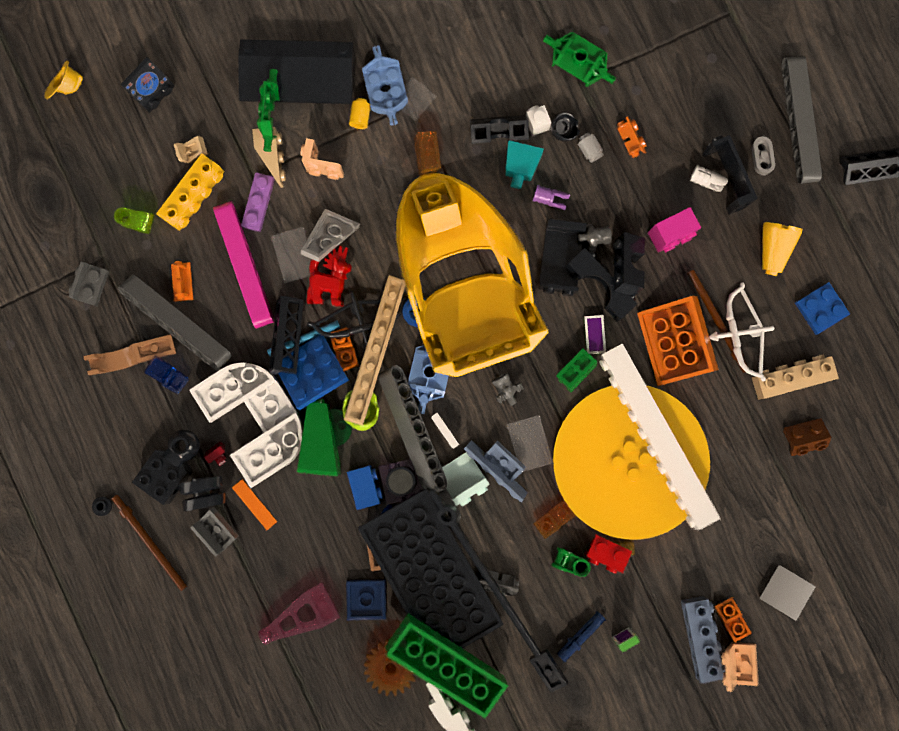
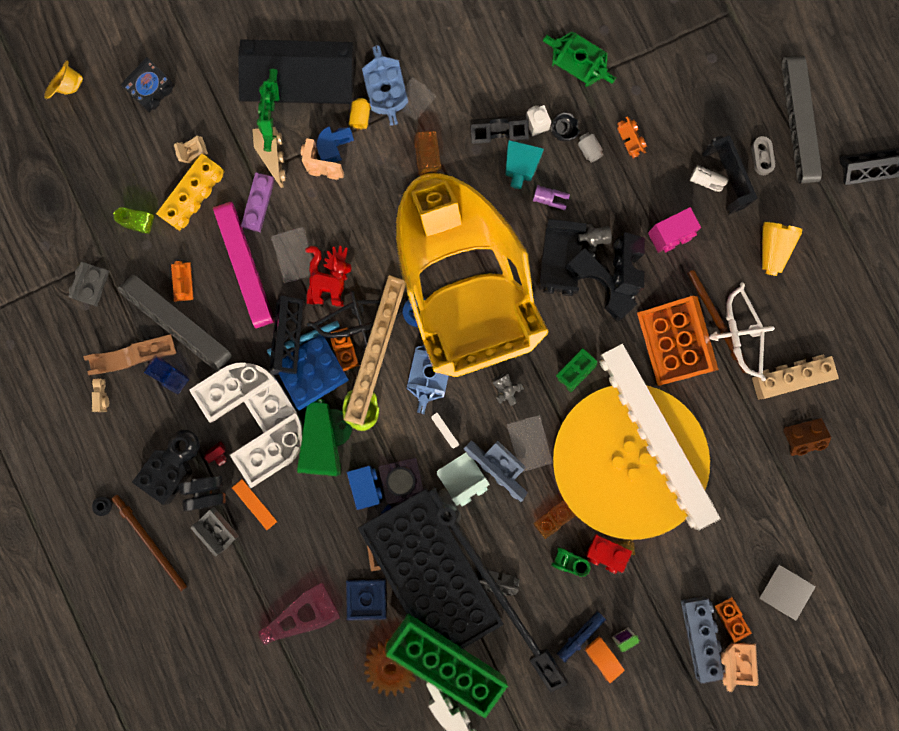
light grey wing [301,209,360,262] -> none
dark grey beam [379,365,447,492] -> none
dark purple tile [584,315,606,355] -> none
blue plate [795,282,850,335] -> none
none -> tan plate [92,379,109,412]
none -> blue brick [317,127,354,163]
none -> orange slope [584,637,625,683]

